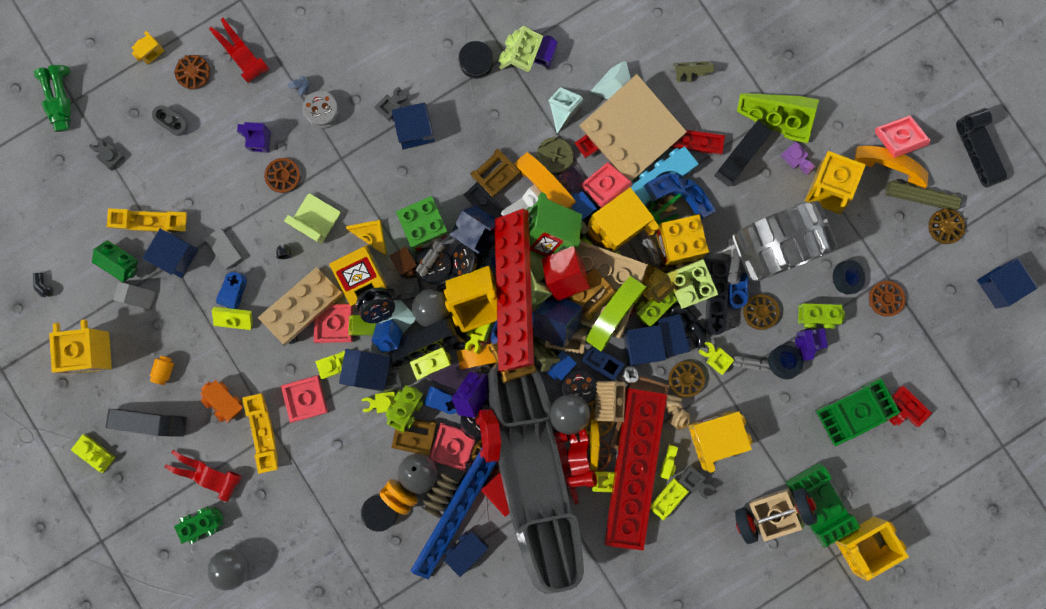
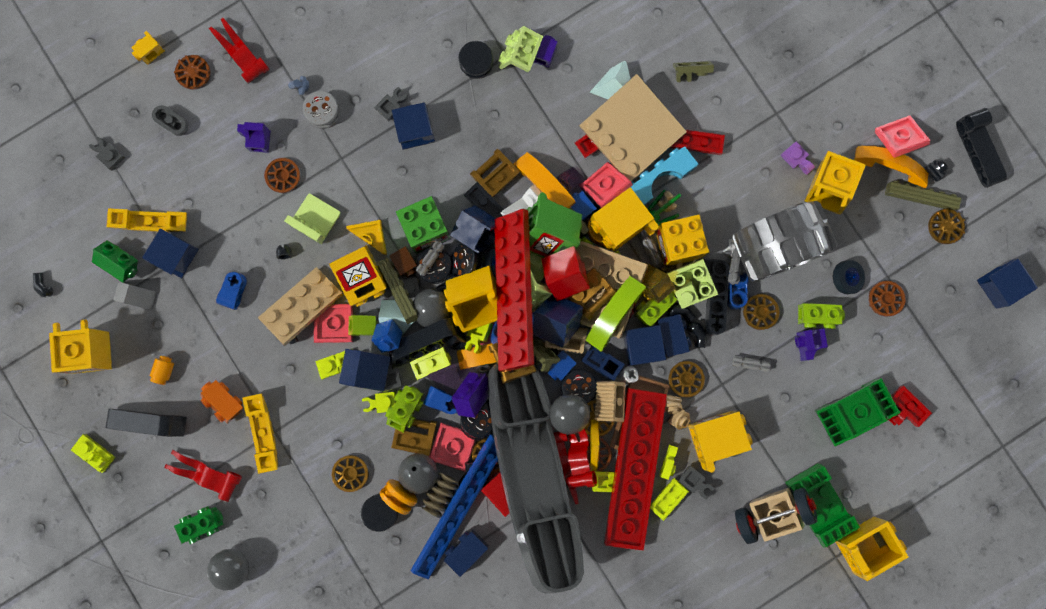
green piece [33,65,71,132] -> none
light grey tile [205,228,243,270] -> none
neon yellow plate [212,307,253,330] -> none
coral tile [281,375,329,423] -> none
black head [356,287,395,323] -> none
red piece [476,409,501,462] -> none
olive tile [536,137,574,175] -> none
light aqua slope [548,87,583,133] -> none
blue plate [643,173,716,220] -> none
neon yellow plate [698,342,734,375] -> none
black beam [714,119,773,187] -> none
lime wedge [737,93,819,143] -> none
black wheel [768,345,803,380] -> none
none -> pearl gold wheel [332,455,369,492]
none -> olive piece [377,258,418,325]
none -> black plate [924,159,949,182]

